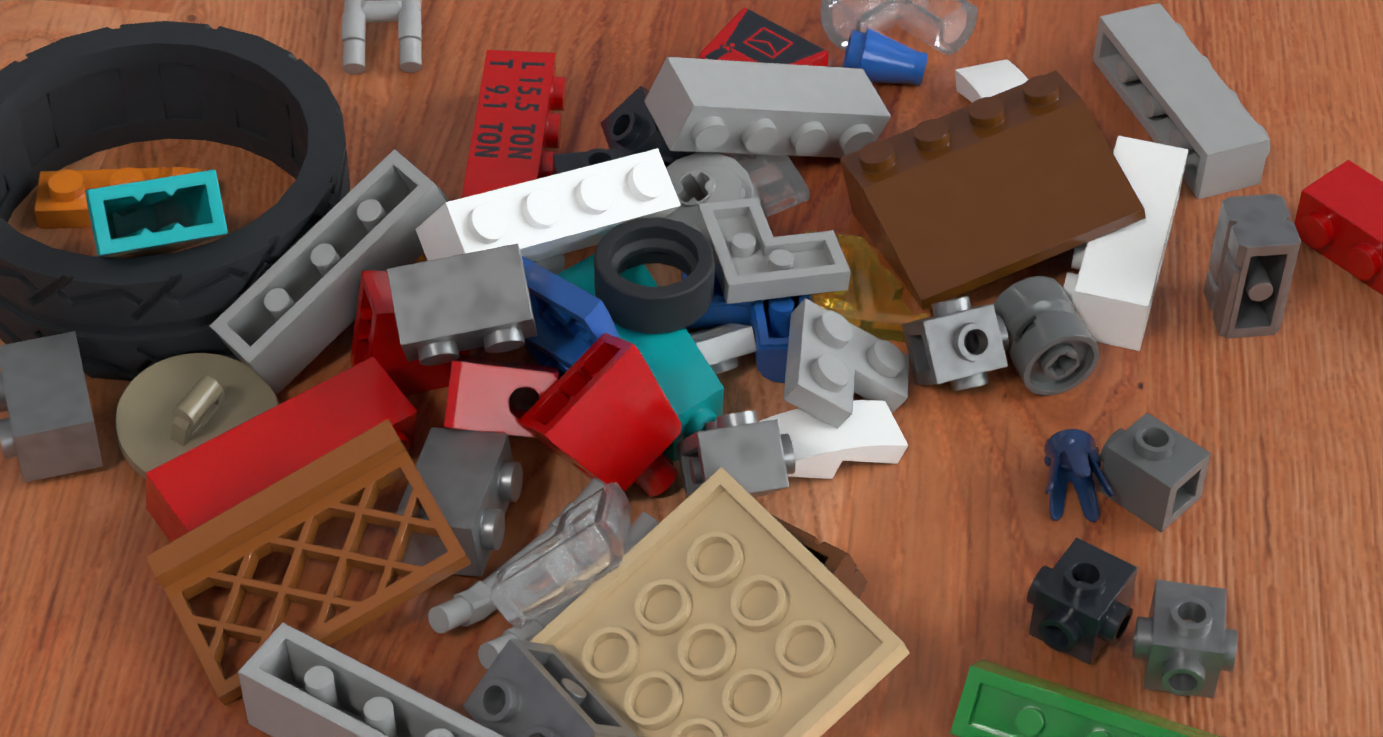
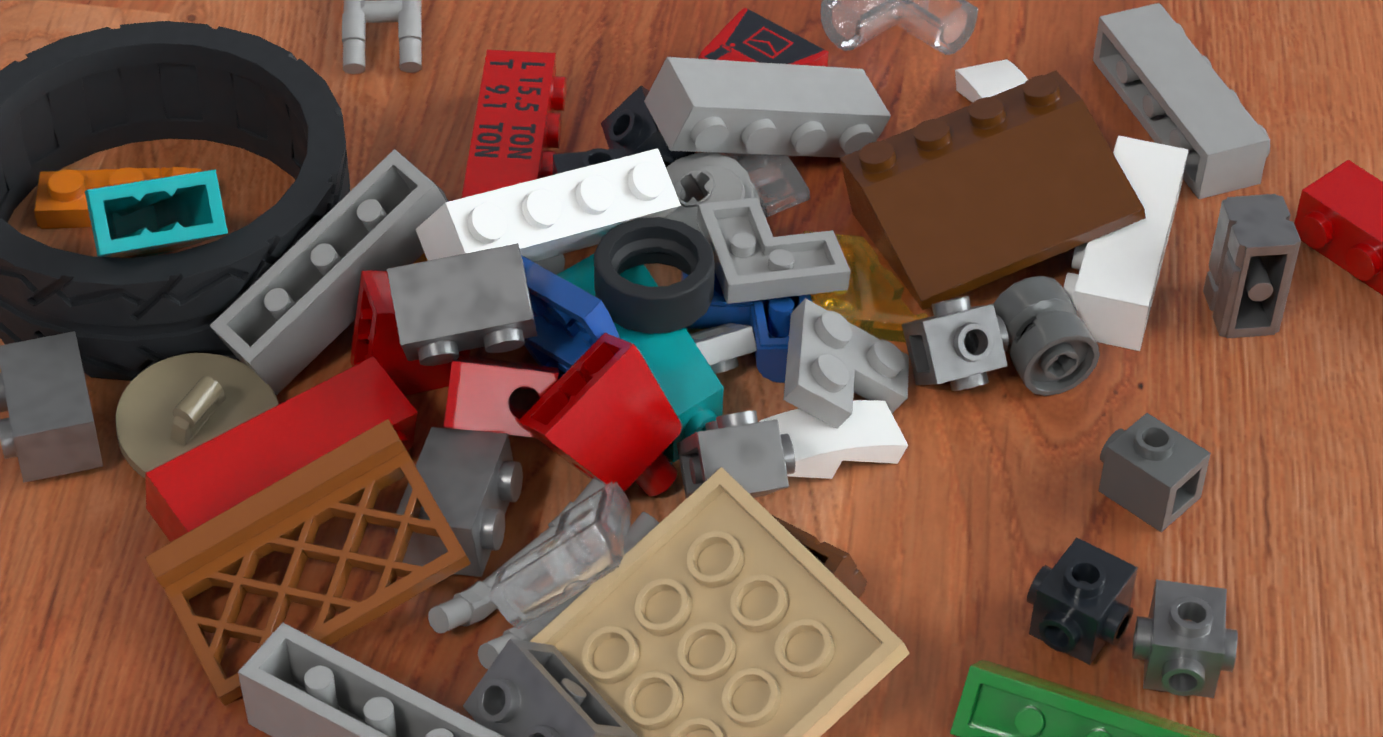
blue cone [842,27,928,86] -> none
dark blue piece [1044,429,1115,522] -> none

